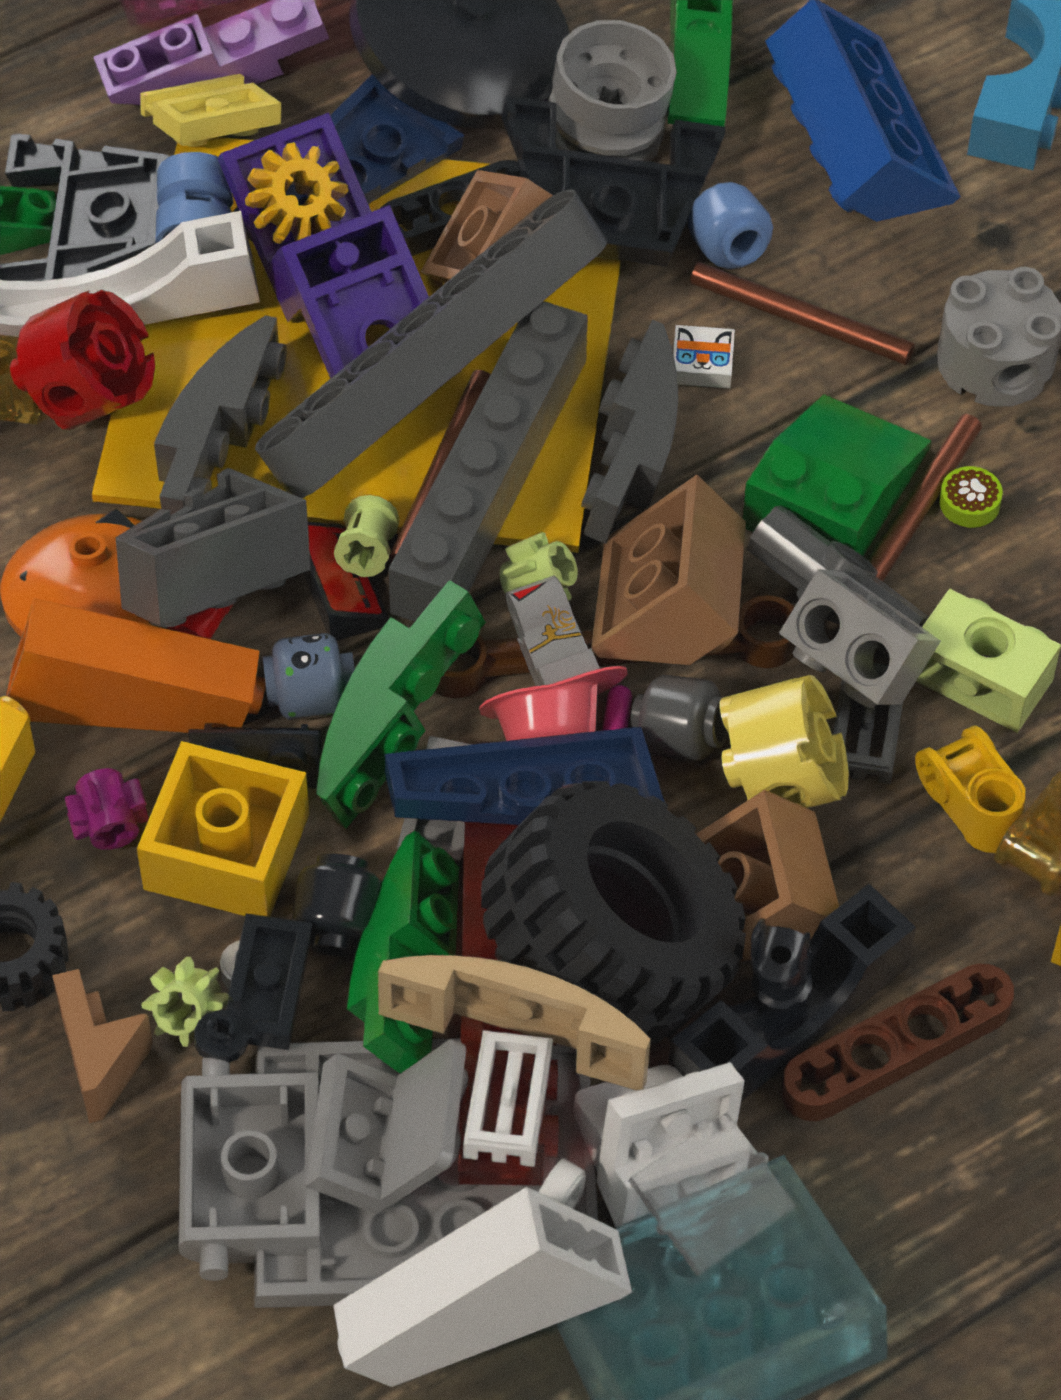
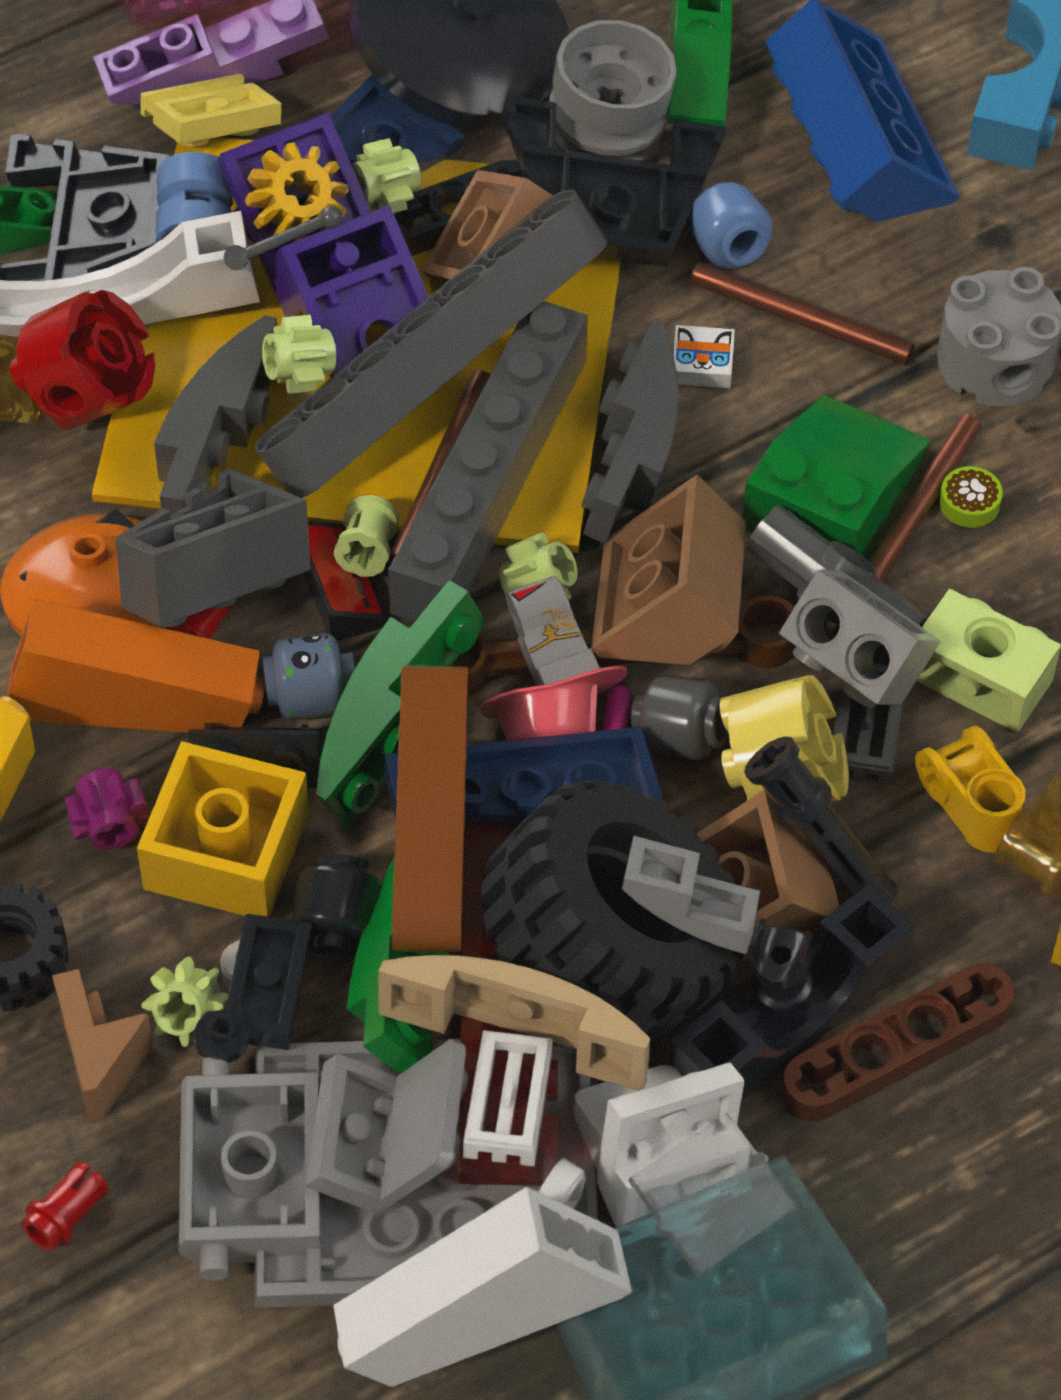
none -> red pin [21,1161,109,1251]
none -> dark grey hinge [224,205,343,271]
none -> yellowish green gear [262,315,336,394]
none -> yellowish green gear [351,138,421,213]
none -> dark orange beam [392,666,468,952]
none -> light grey slope [622,836,760,954]
none -> black pin [744,736,898,902]

